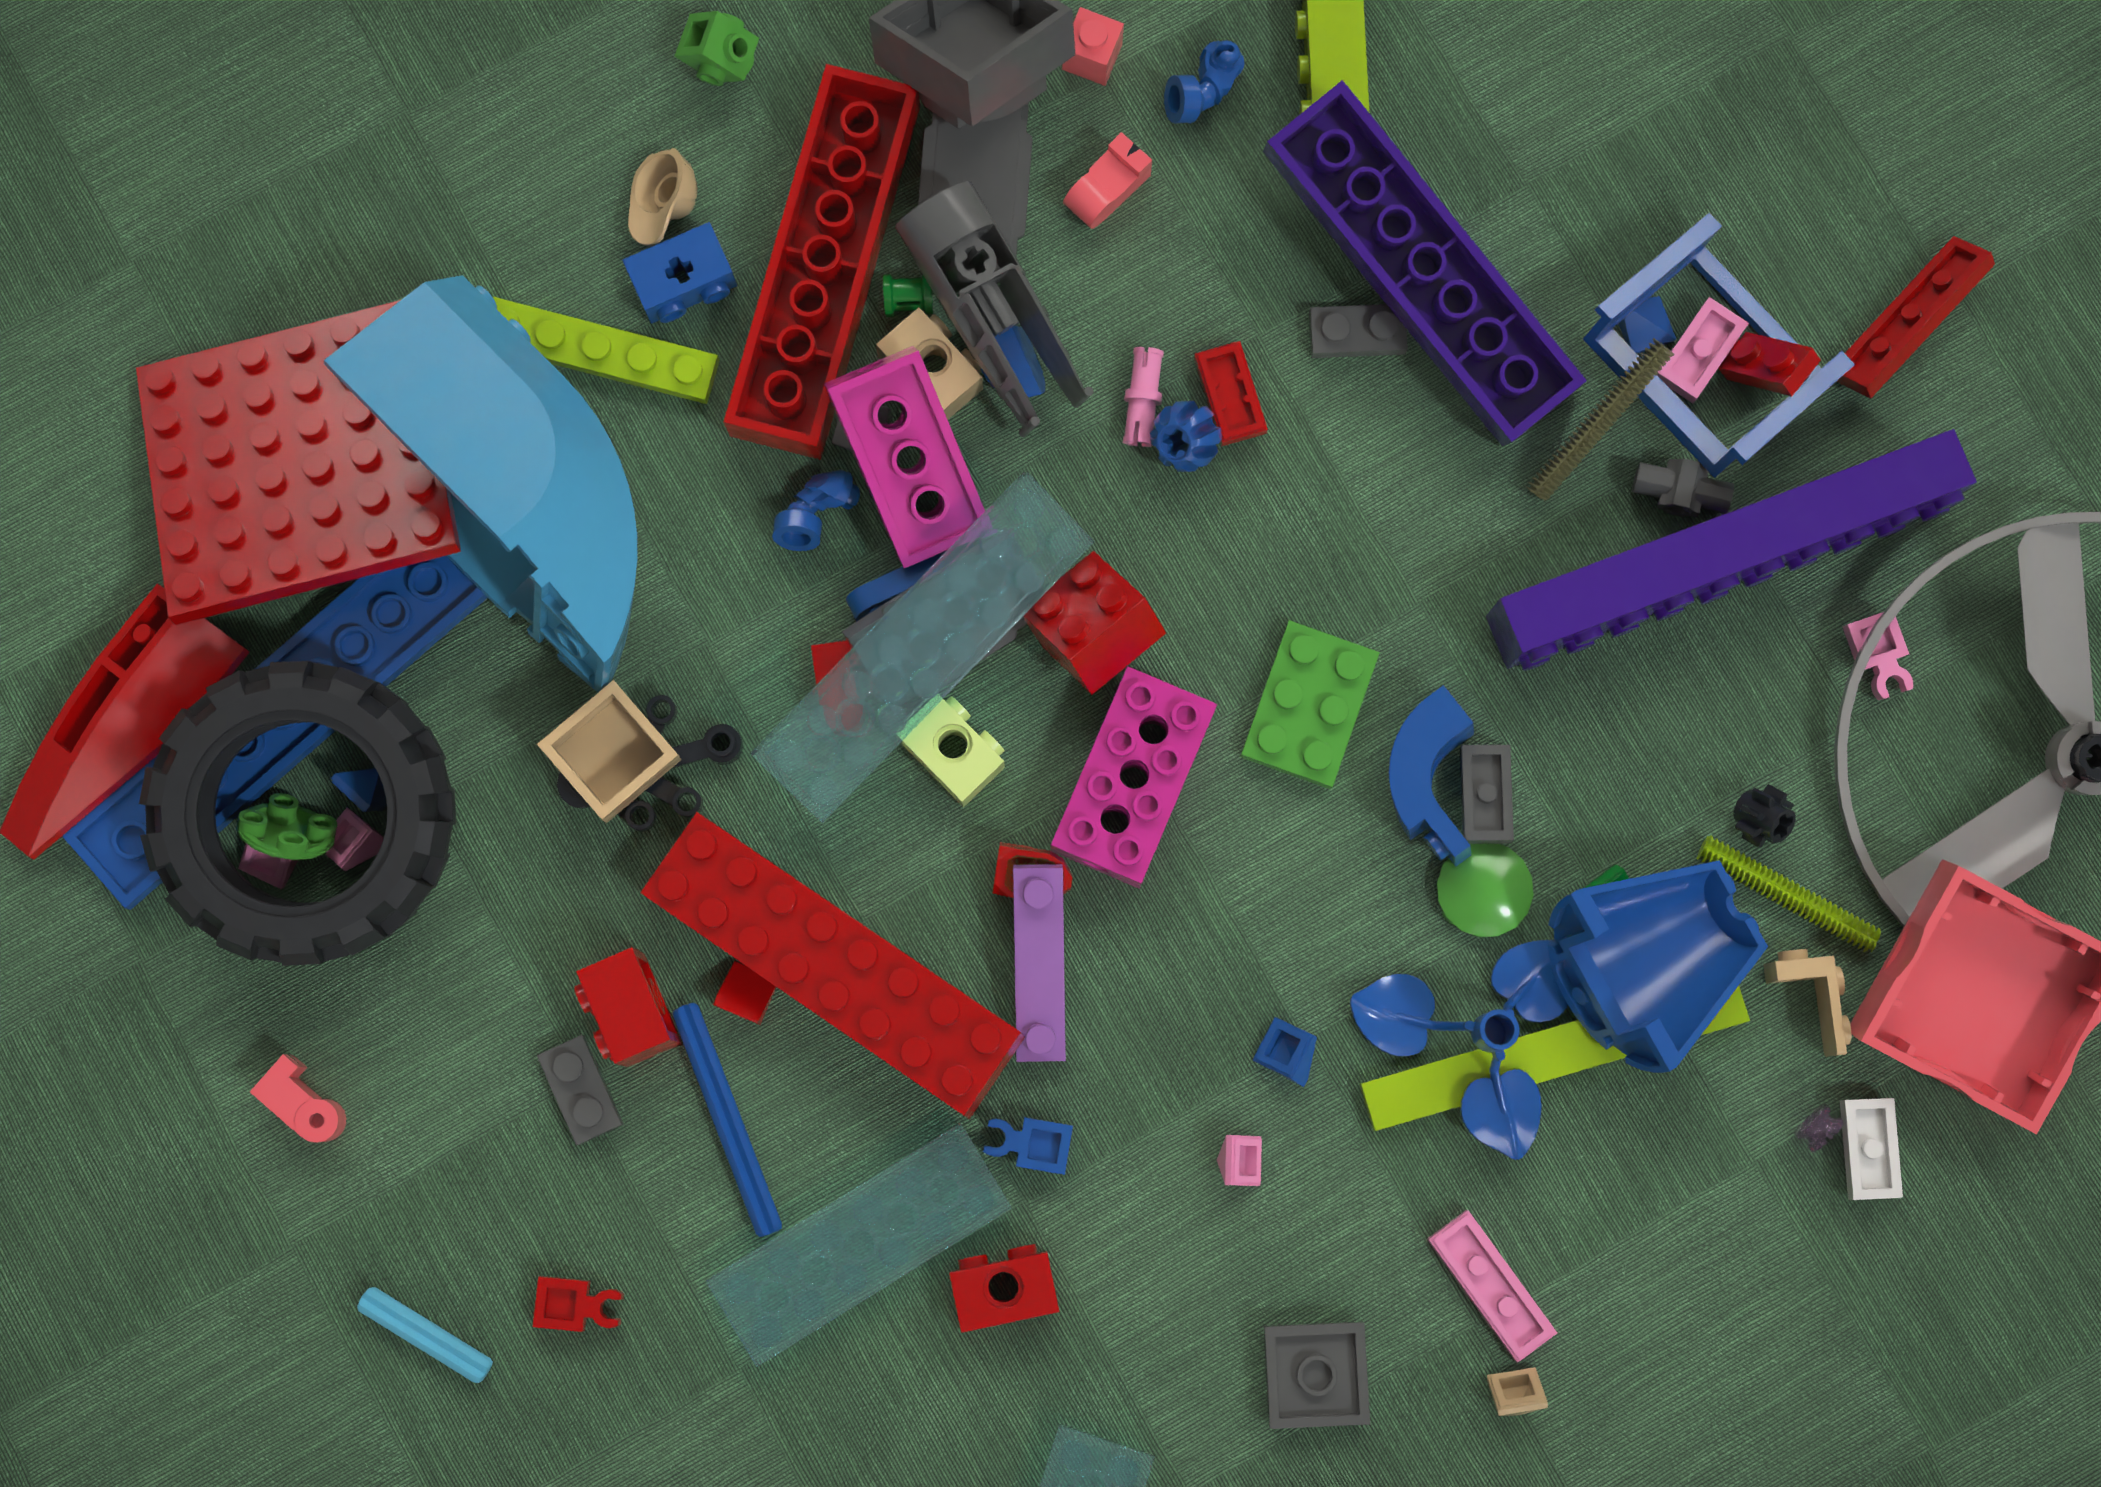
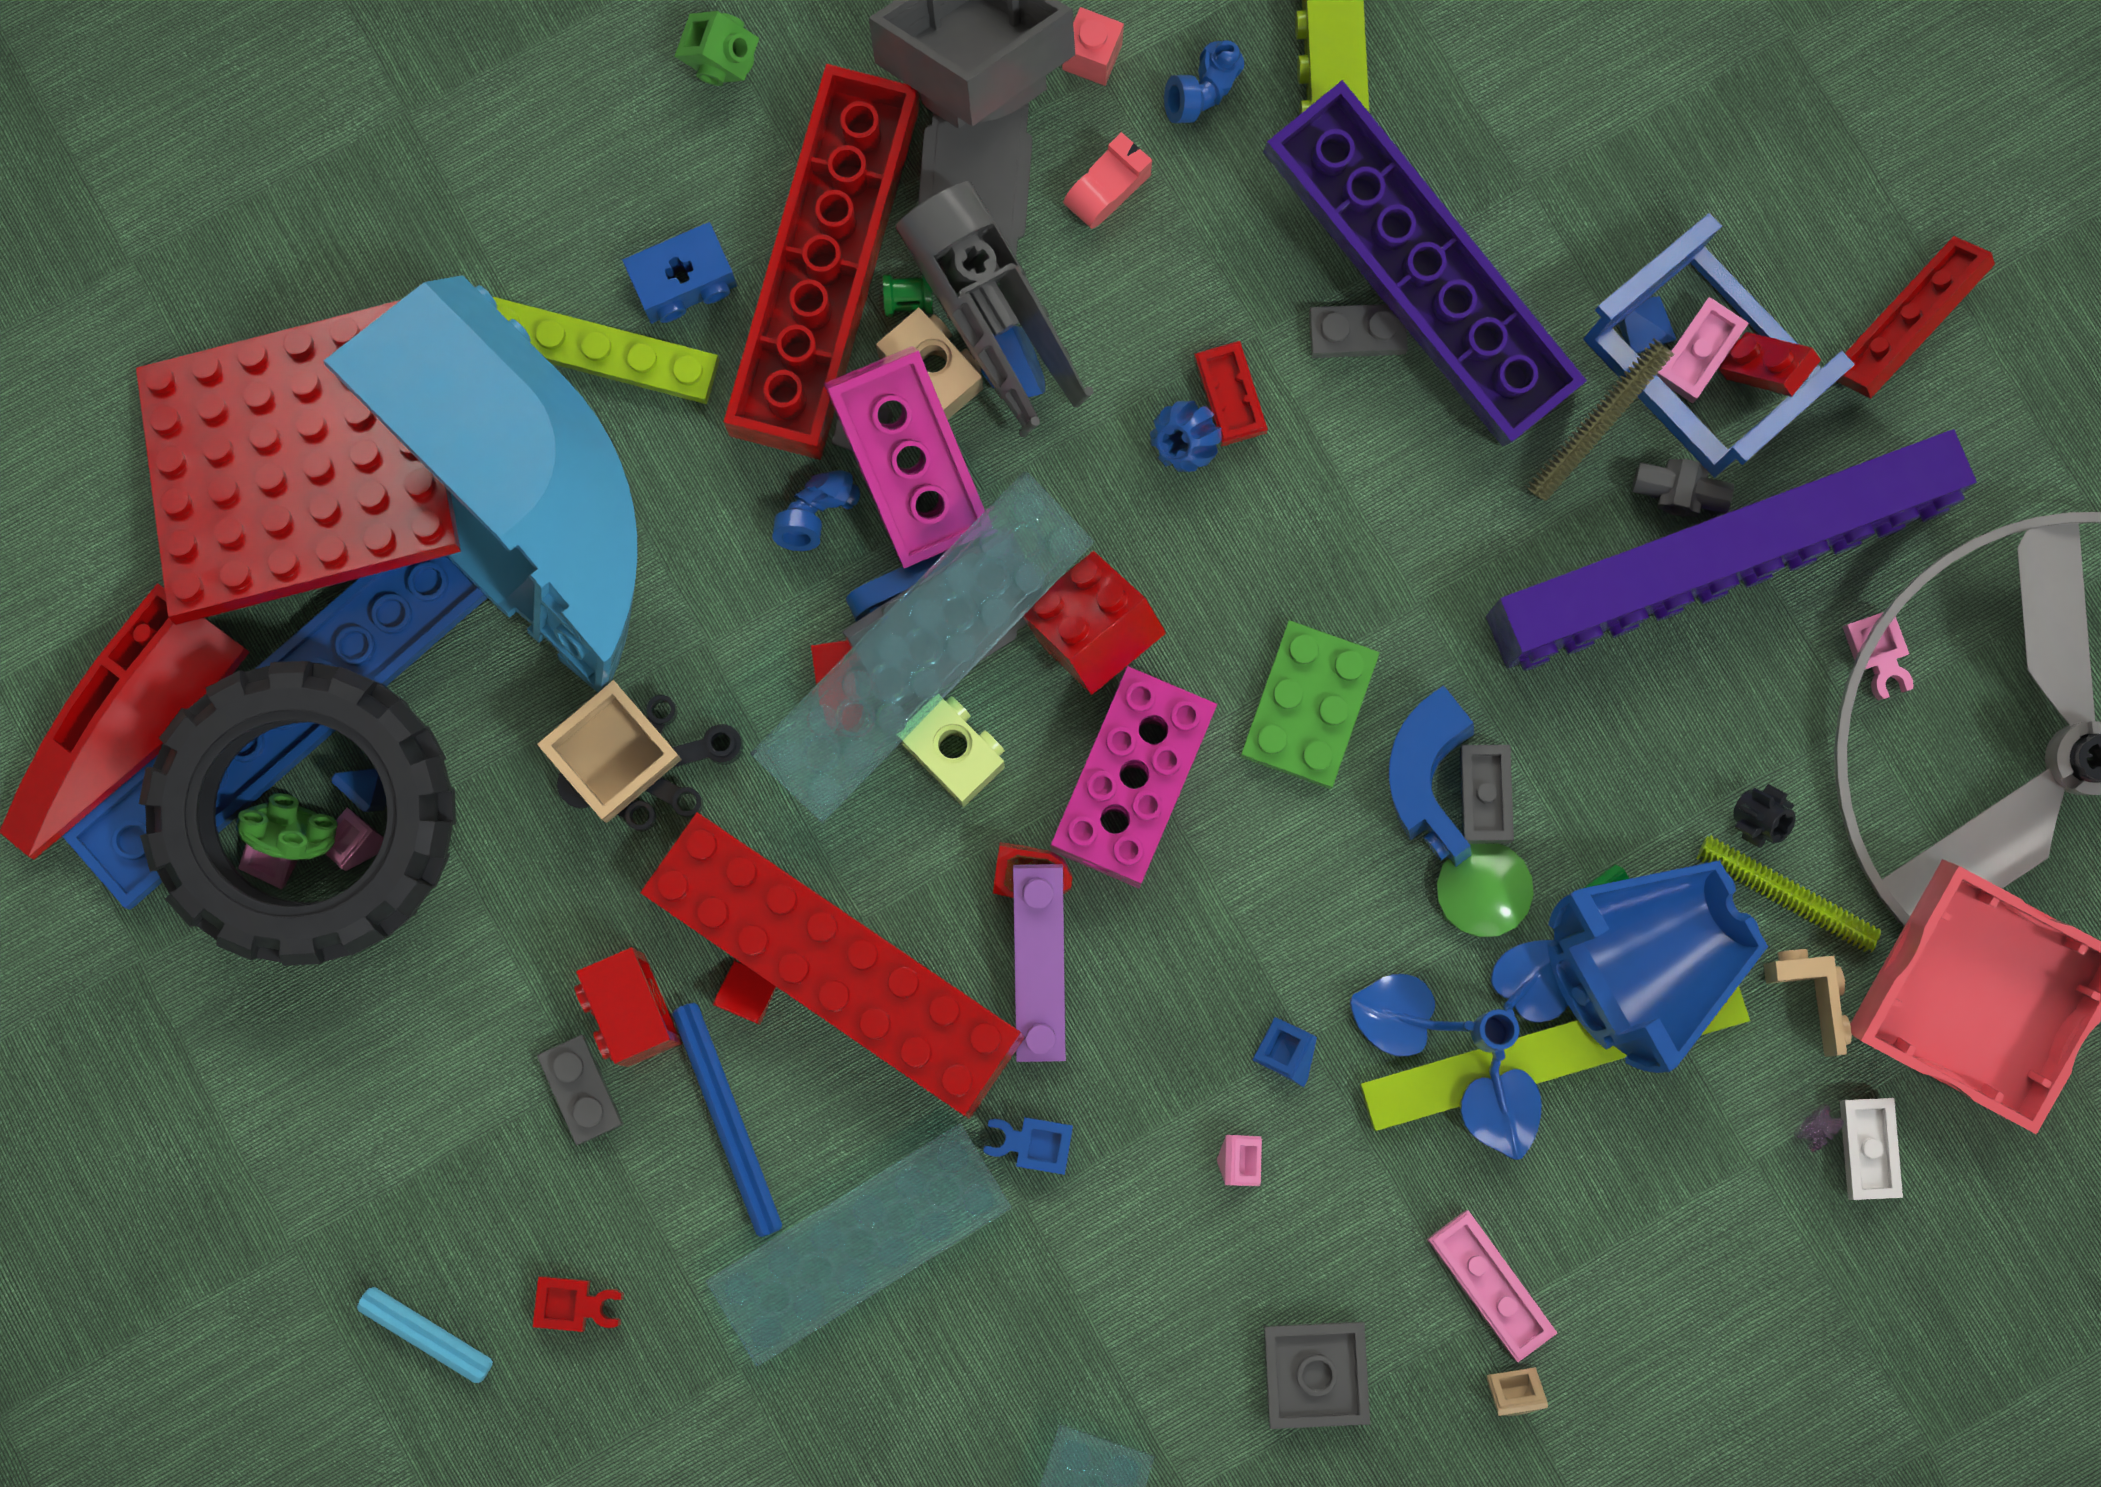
coral leg [250,1054,347,1143] -> none
tan piece [628,148,697,247] -> none
red brick [949,1244,1060,1333] -> none
bright pink pin [1122,347,1164,447] -> none

